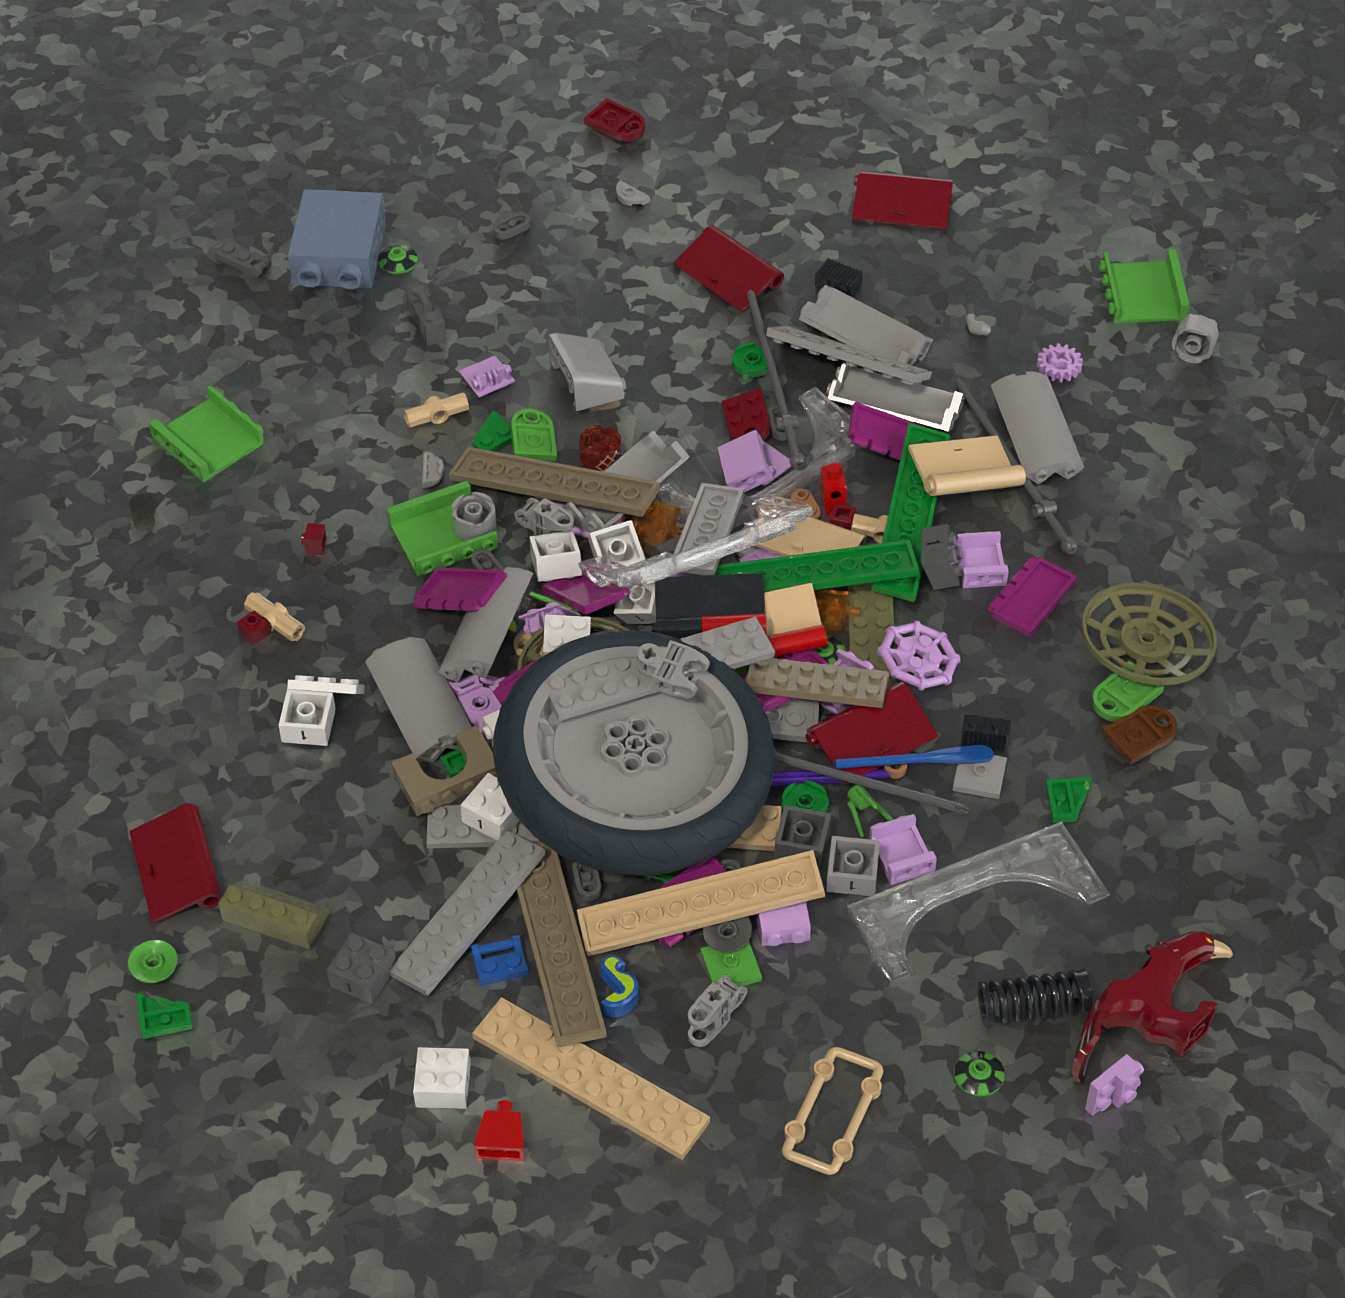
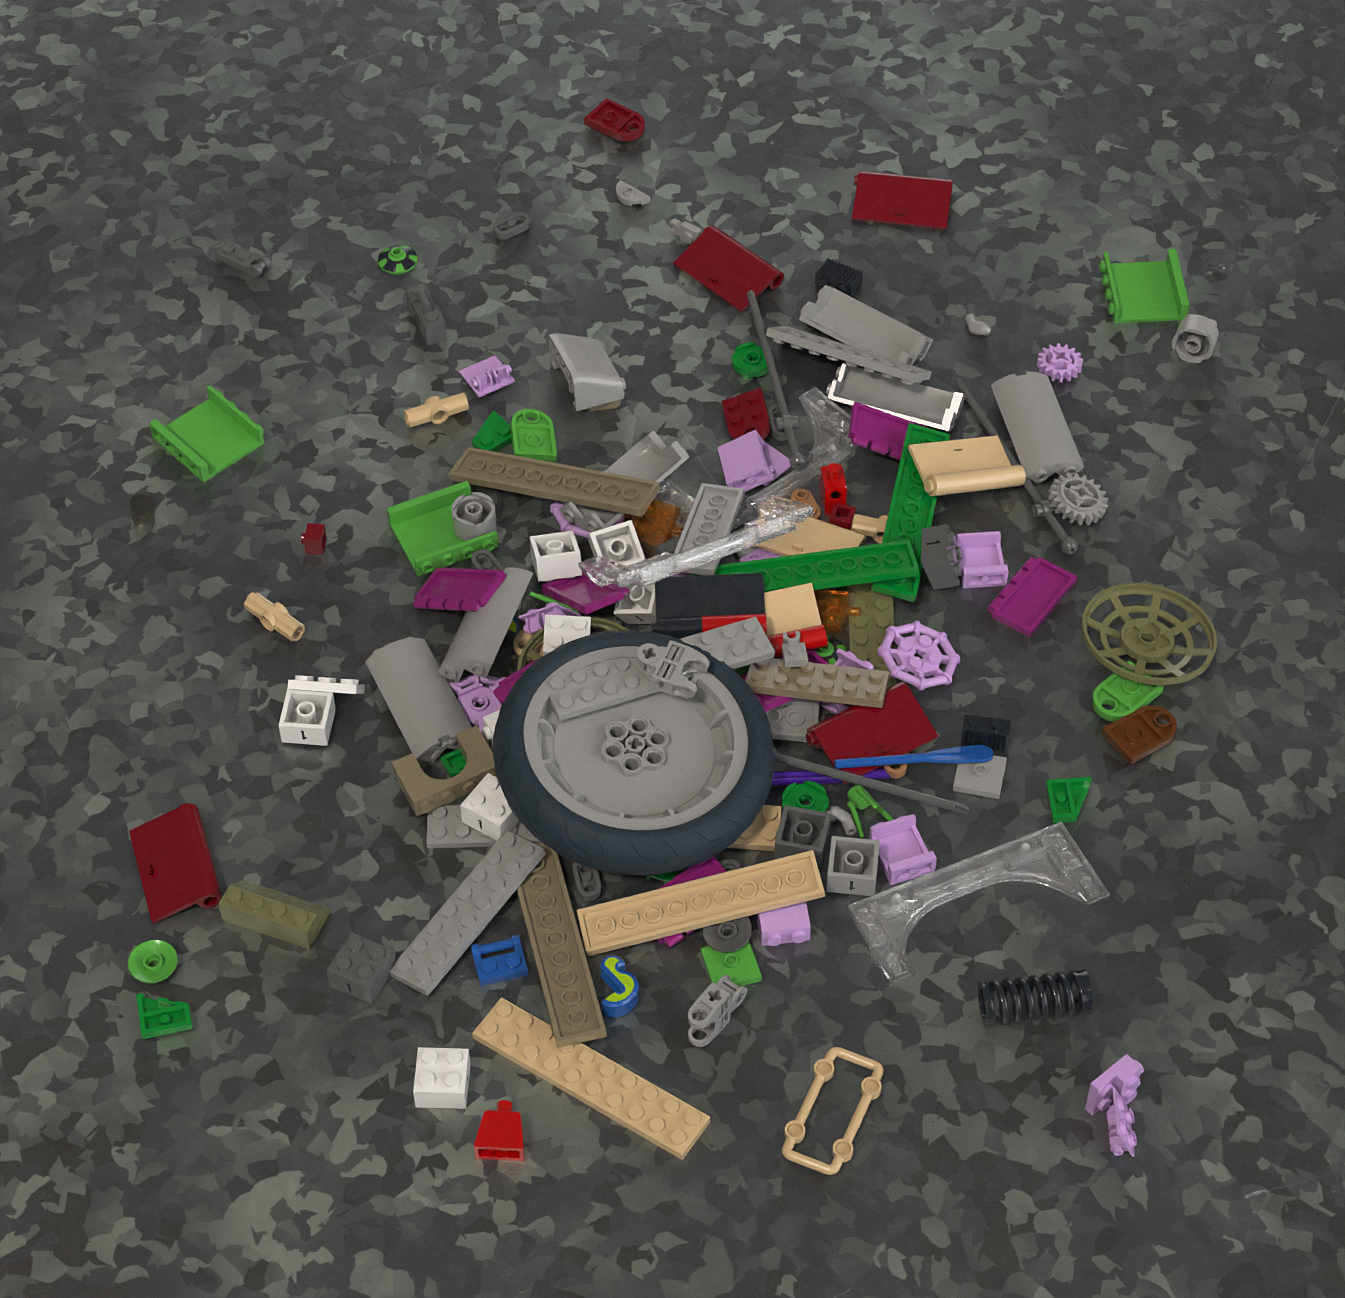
dark red plate [237,610,270,646] -> none
sand blue brick [288,189,386,289] -> none
light grey plate [422,452,444,488] -> none
light grey piece [514,498,574,536] -> none
clear red brick [579,425,621,472] -> none
dish [954,1051,1005,1096] -> none
dark red animal [1071,931,1233,1084] -> none
none -> light grey plate [669,218,701,245]
none -> light grey plate [782,631,808,668]
none -> light grey arm [826,806,857,836]
none -> light grey gear [1048,473,1108,525]
none -> lavender hinge [1106,1087,1137,1157]

